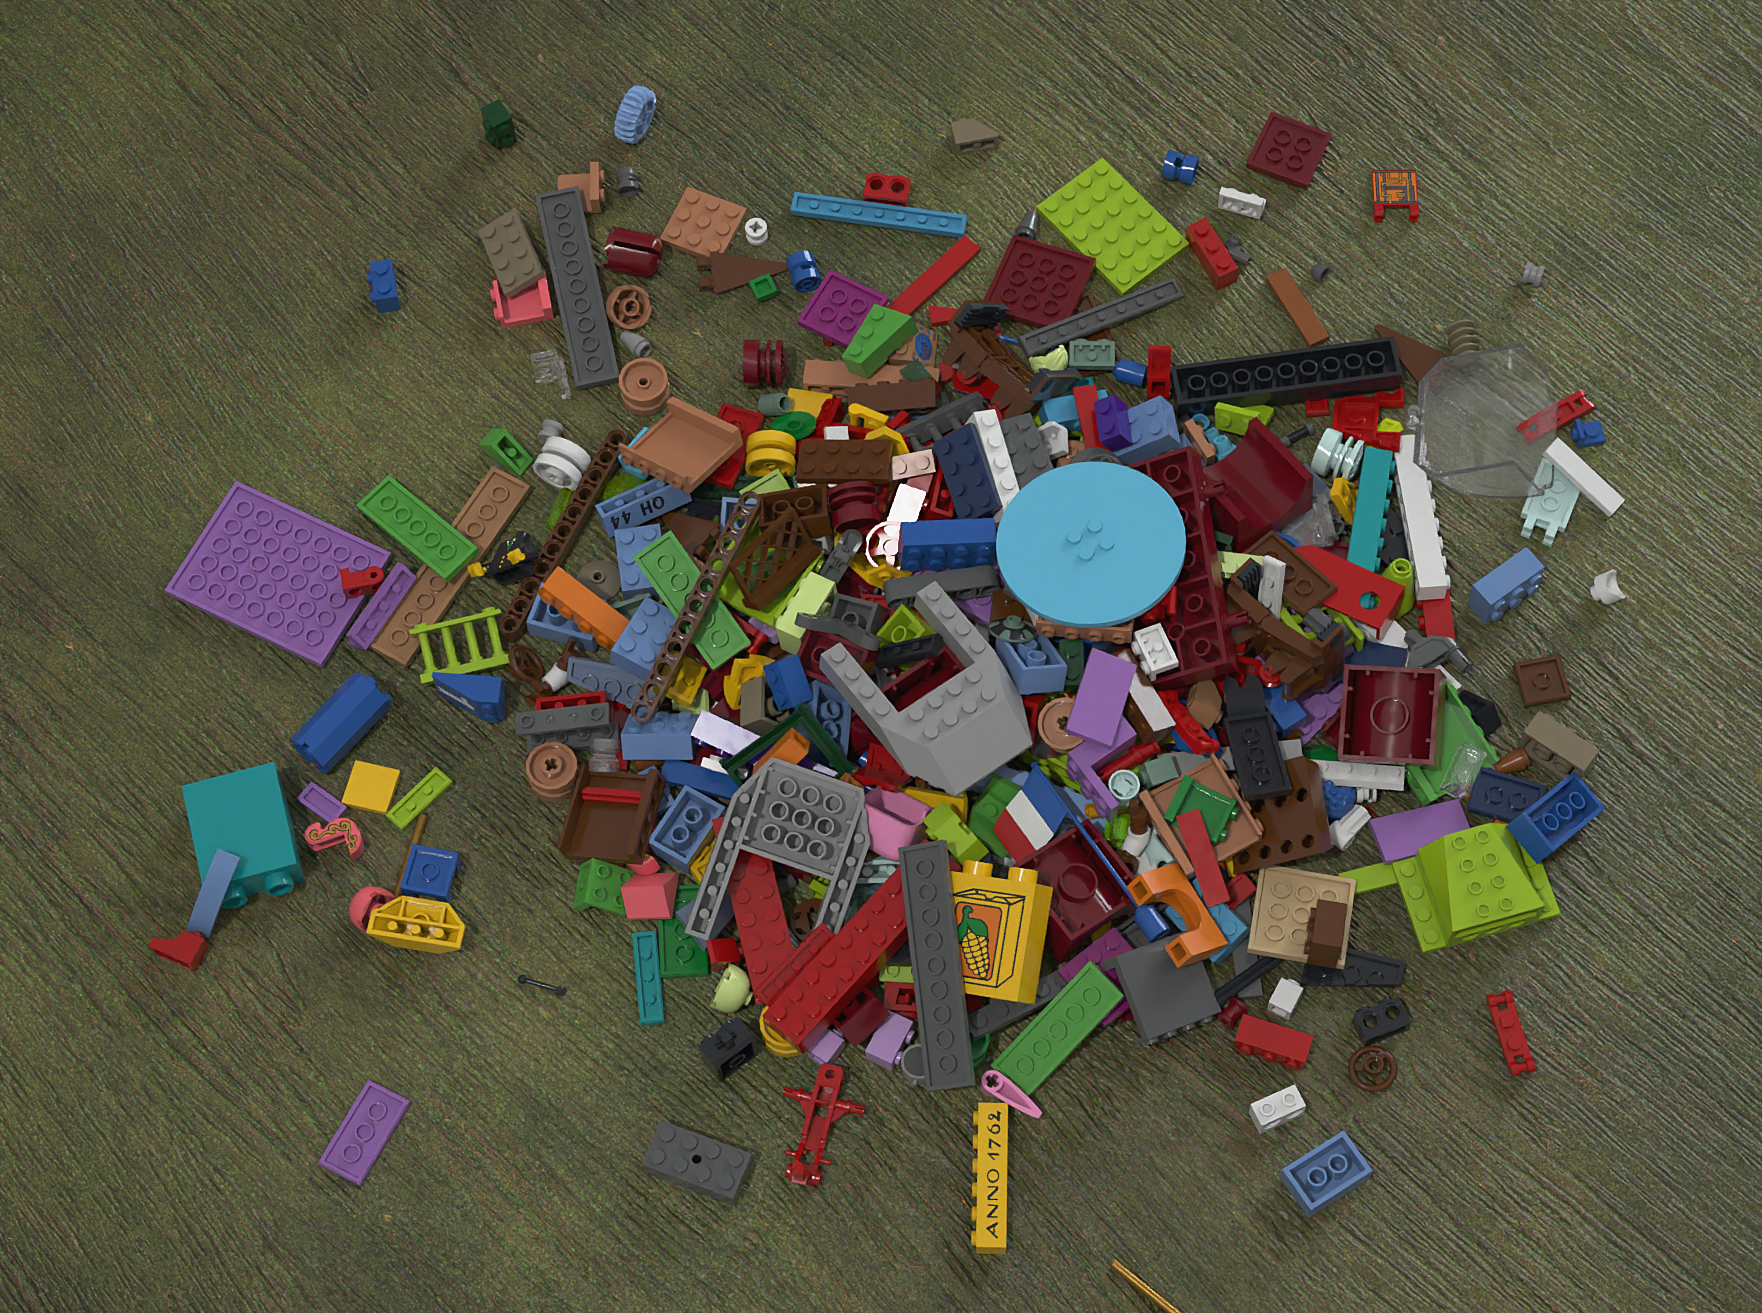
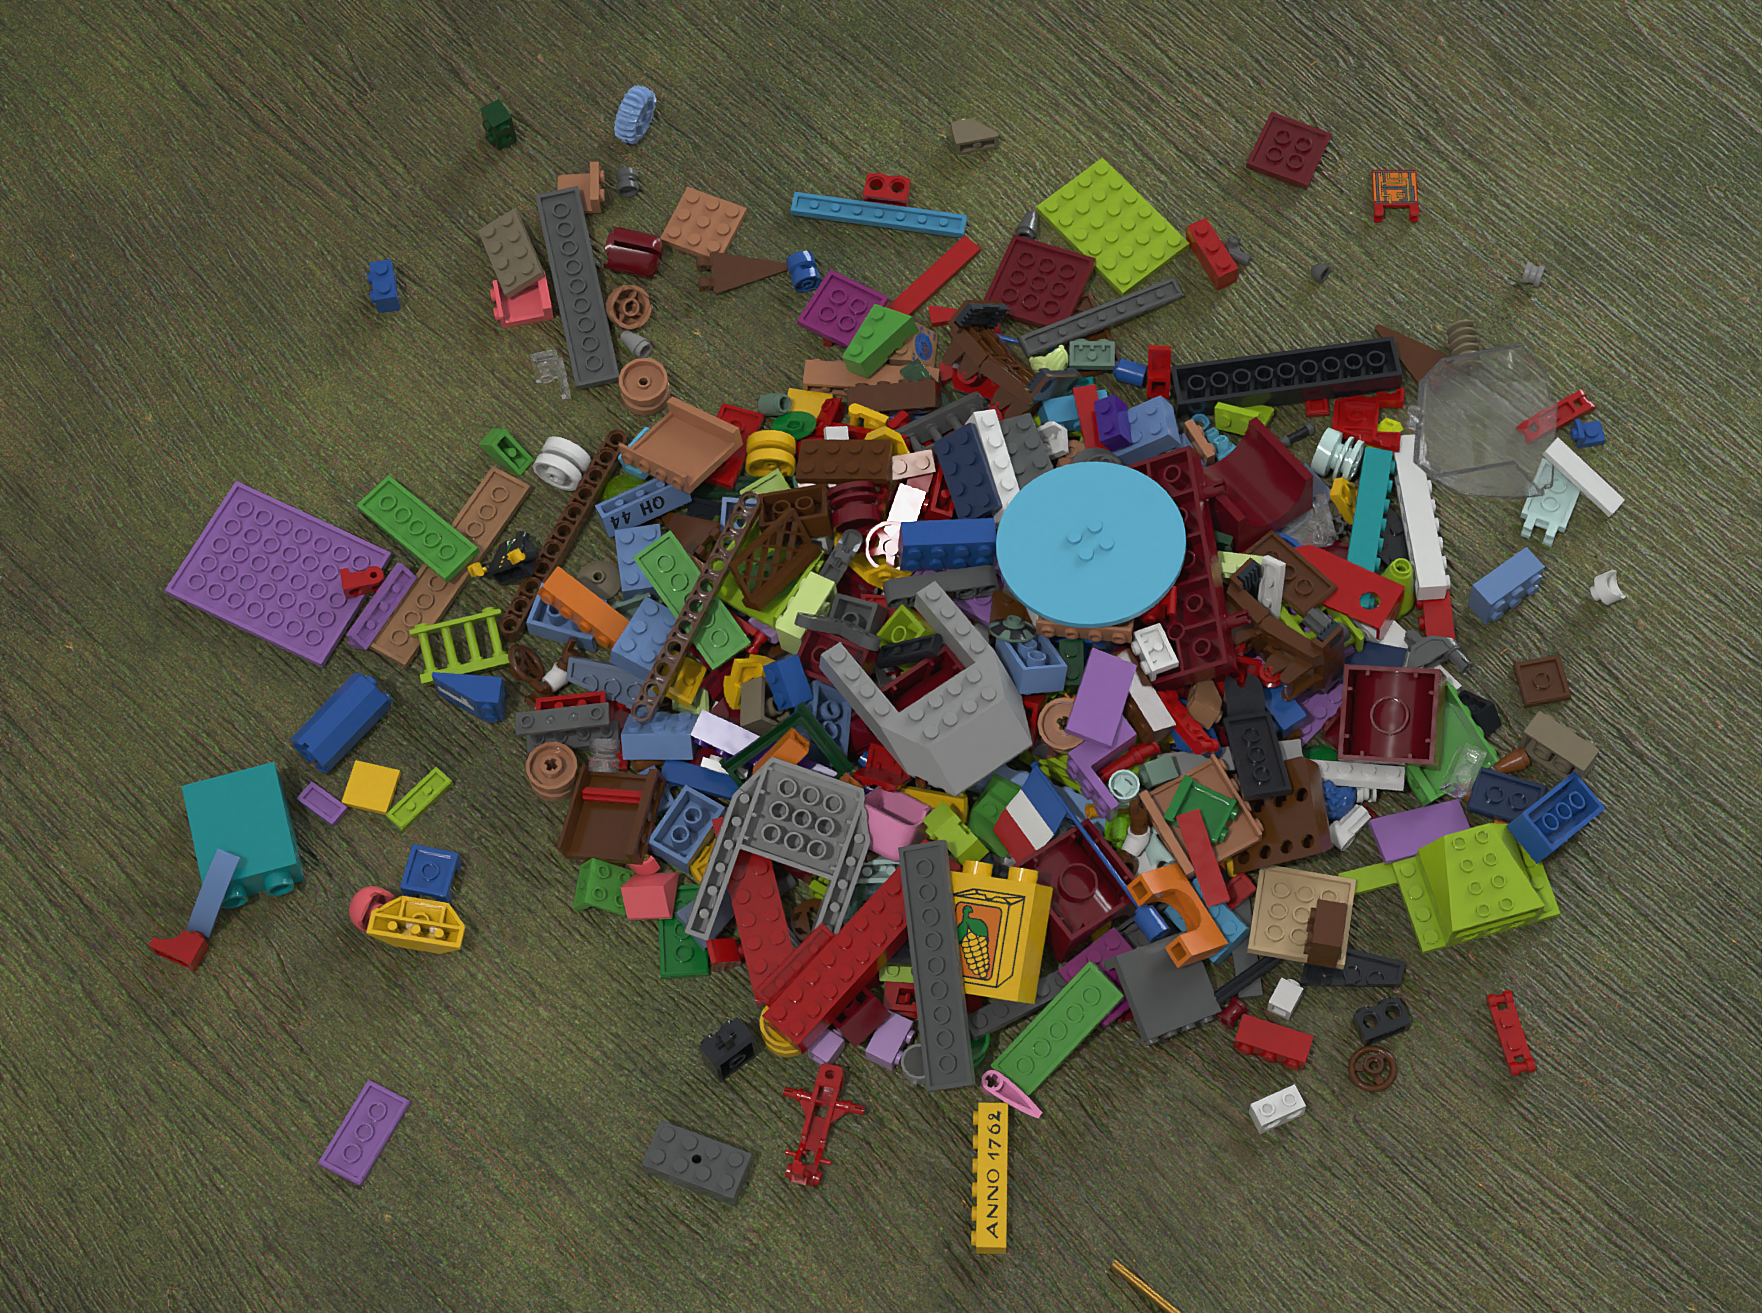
coral animal [304,818,364,862] -> none
pearl gold bar [393,814,428,900] -> none
black hinge [518,975,566,996] -> none
light grey wheel [537,419,564,444] -> none
clear neon green axle [544,487,573,531] -> none
teal tile [632,930,665,1026] -> none
yellowish green cylinder [709,963,753,1013] -> none
dark red wheel [743,340,787,387] -> none
white wheel [745,218,768,246] -> none
green plate [749,273,778,303] -> none
blue wheel [1162,150,1199,185] -> none
white bracket [1218,187,1266,220] -> none
dark orange tile [1266,267,1329,348] -> none
medium blue brick [1280,1130,1372,1218] -> none

